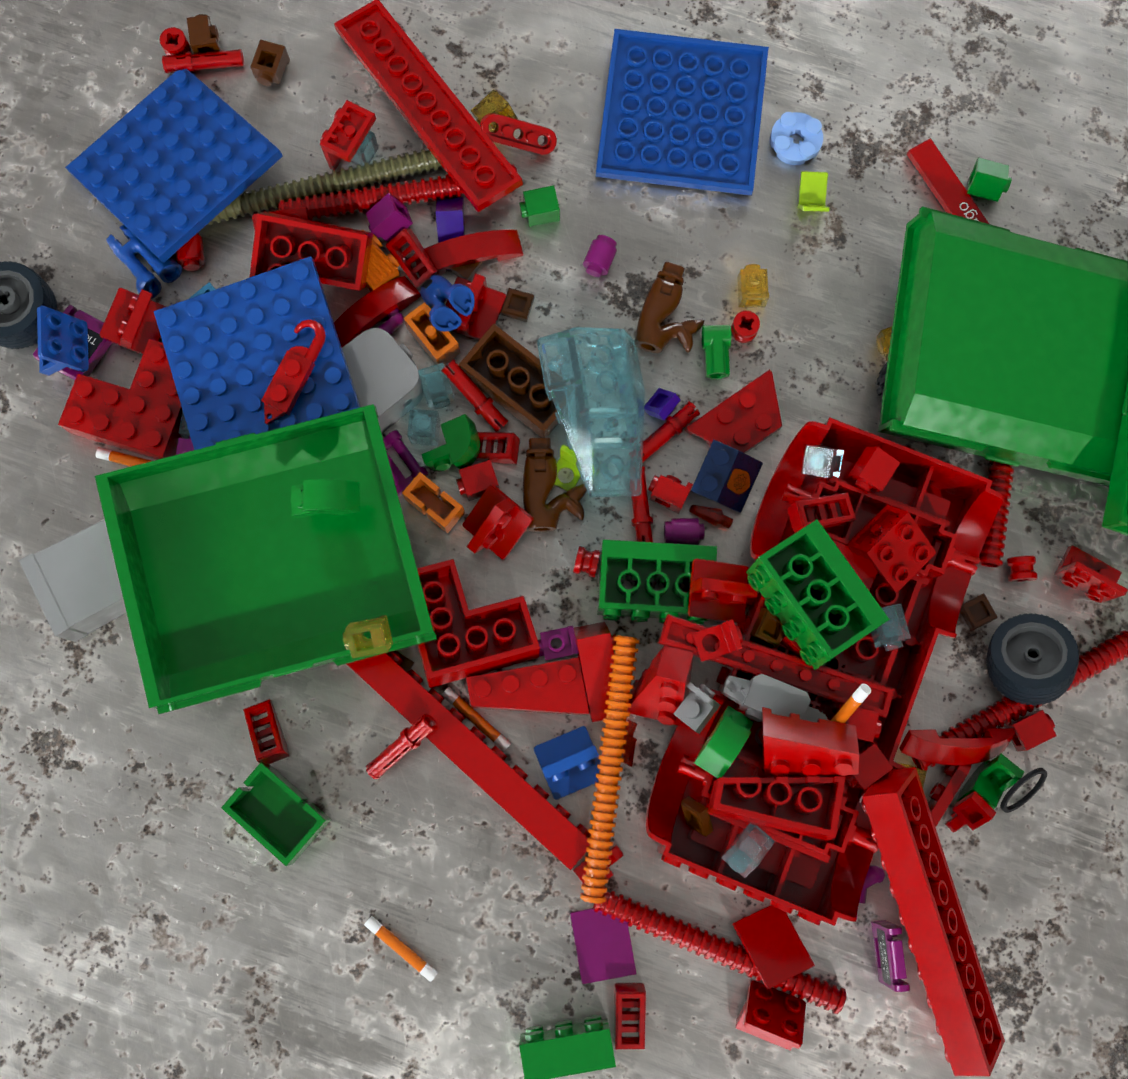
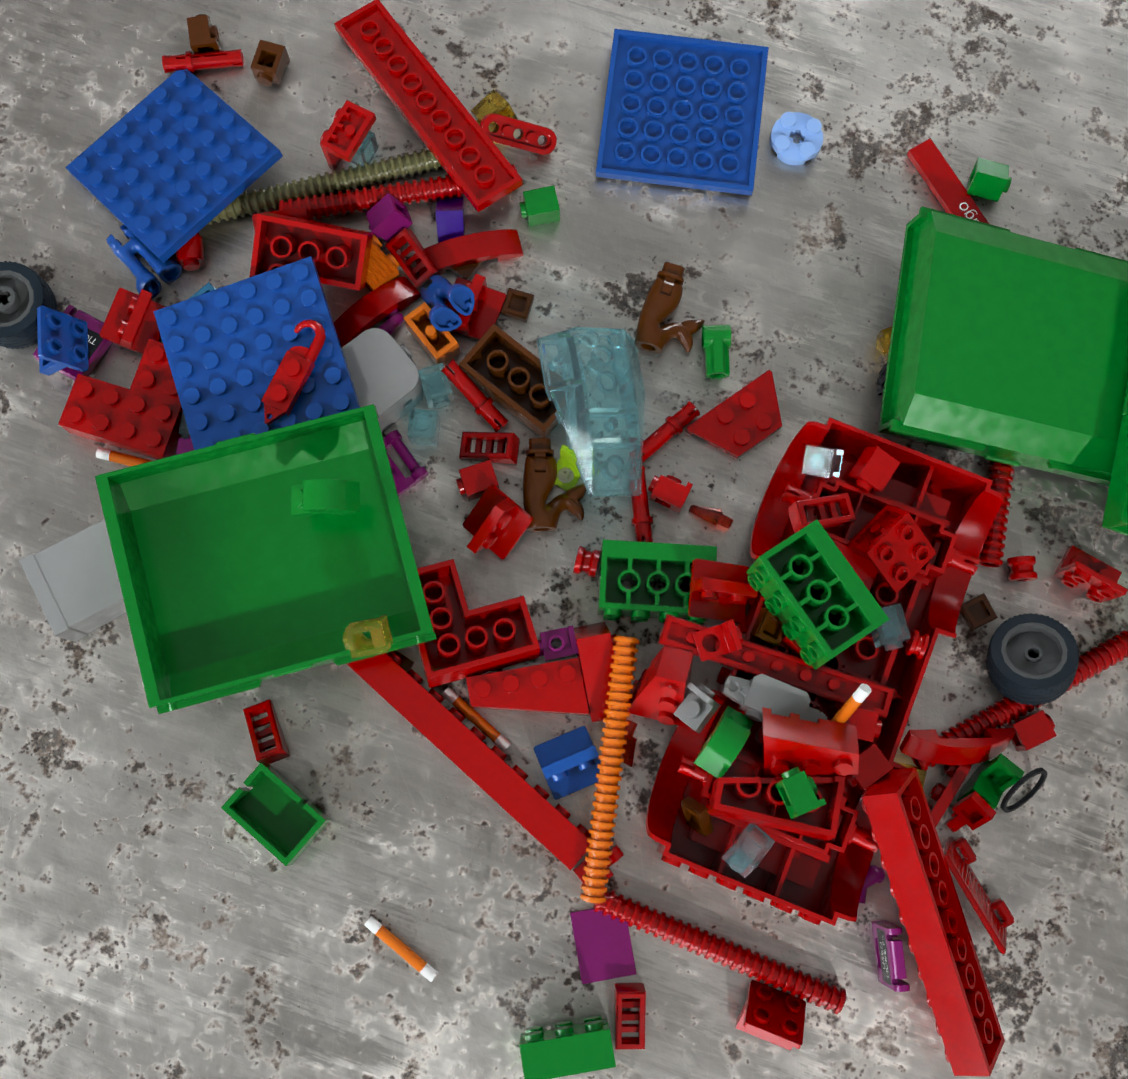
red wheel [160,27,191,56] -> none
red pin [366,714,437,780] -> none
orange piece [402,472,465,534] -> none
green brick [421,414,480,472] -> none
magenta brick [583,235,617,277] -> none
dark purple plate [643,388,681,420] -> none
magenta brick [664,518,705,545] -> none
dark blue slope [691,439,763,513] -> none
red wheel [731,310,760,343] -> none
red piece [732,905,815,990] -> none
clear yellow brick [737,264,769,307] -> none
lime bracket [798,171,830,212] -> none
none -> green brick [775,767,826,819]
none -> red bush [905,630,930,660]
none -> red window [944,836,1015,954]

